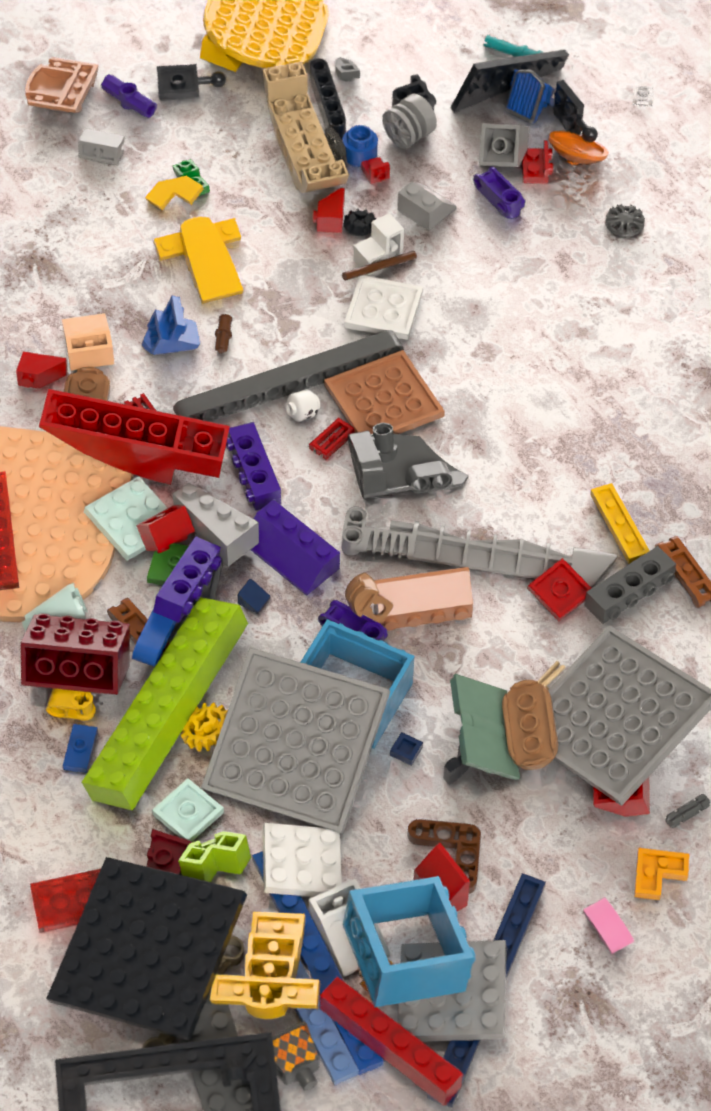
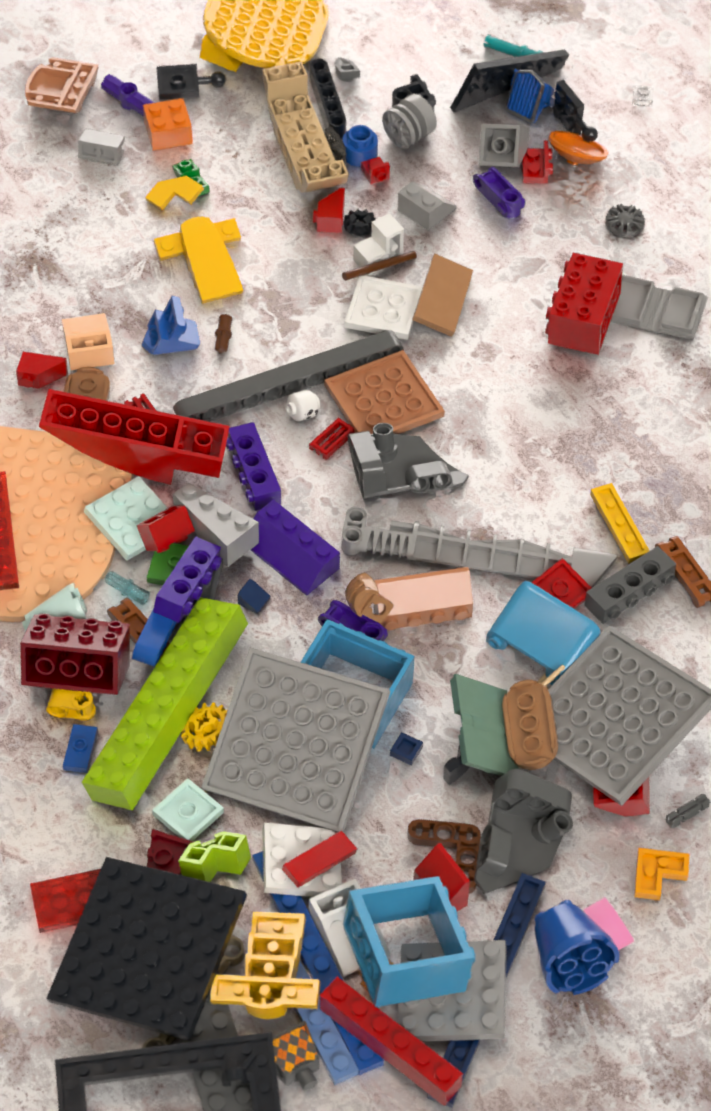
none -> clear light blue axle [105,571,150,605]
none -> orange brick [143,98,193,151]
none -> red tile [282,830,358,888]
none -> medium nougat tile [412,253,473,337]
none -> dark grey panel [474,769,573,894]
none -> dark azure windscreen [486,581,601,685]
none -> blue cone [534,900,620,995]
none -> red brick [545,252,623,355]
none -> light grey piece [611,275,708,340]

